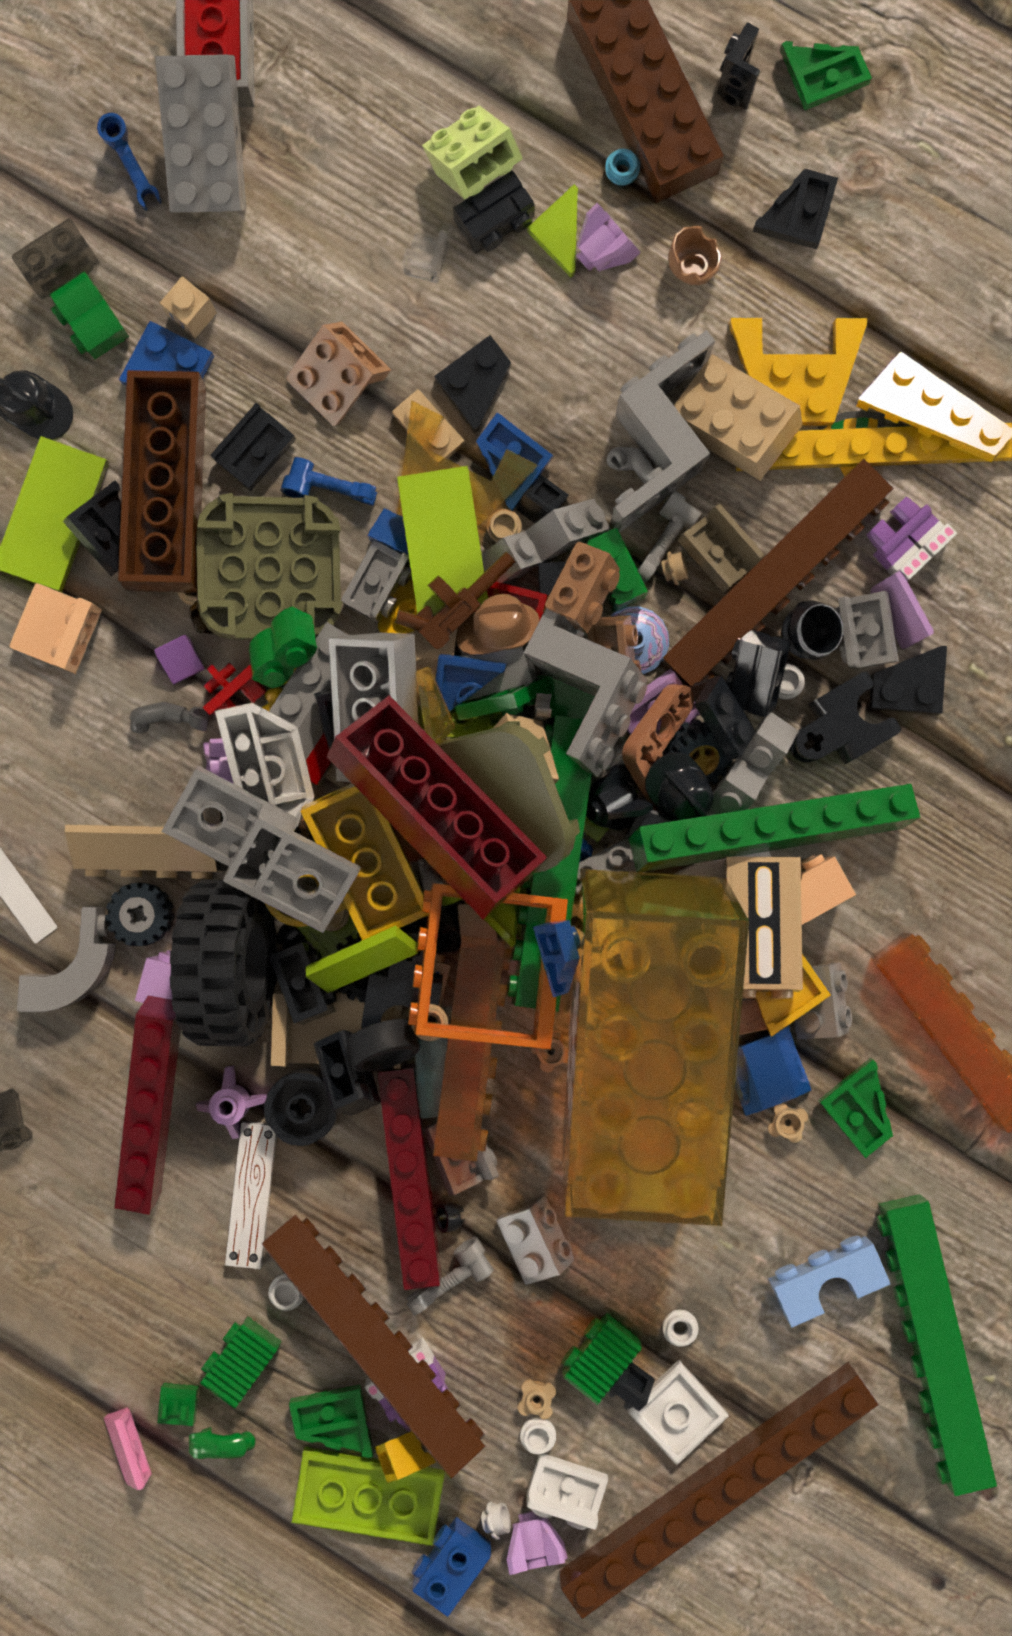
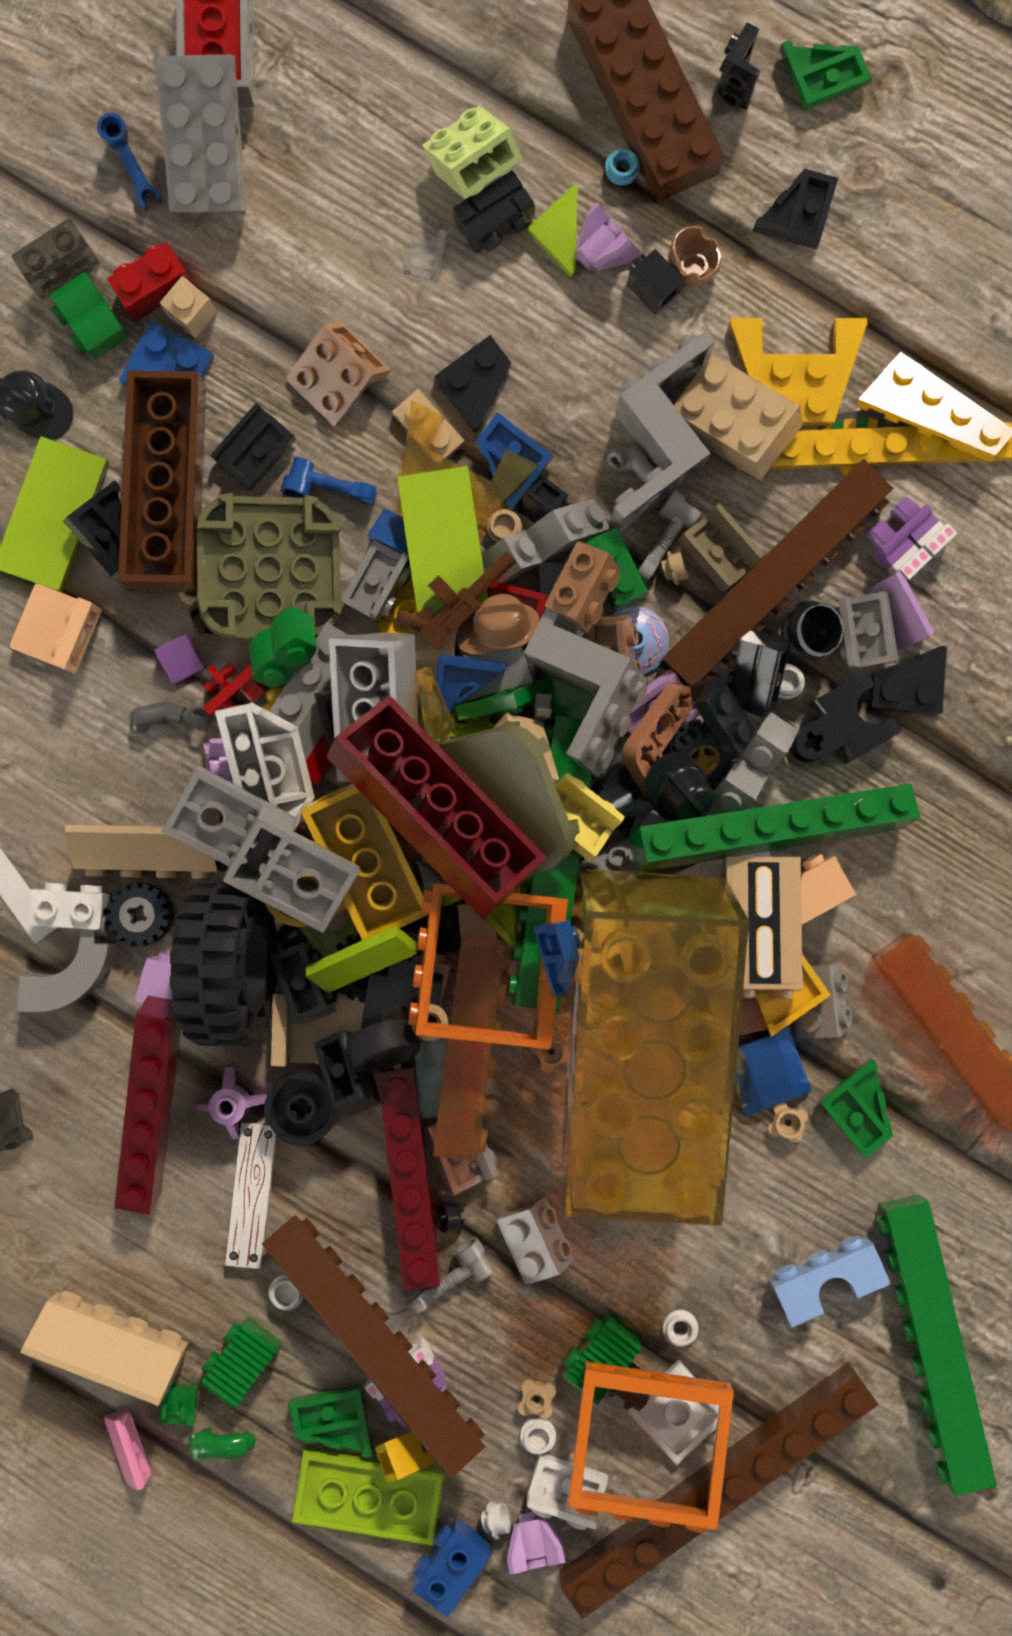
none -> tan slope [20,1291,189,1406]
none -> white bracket [28,882,113,930]
none -> red brick [107,241,192,323]
none -> light yellow bracket [555,773,625,862]
none -> orange window [568,1361,734,1533]
none -> black brick [627,249,684,315]

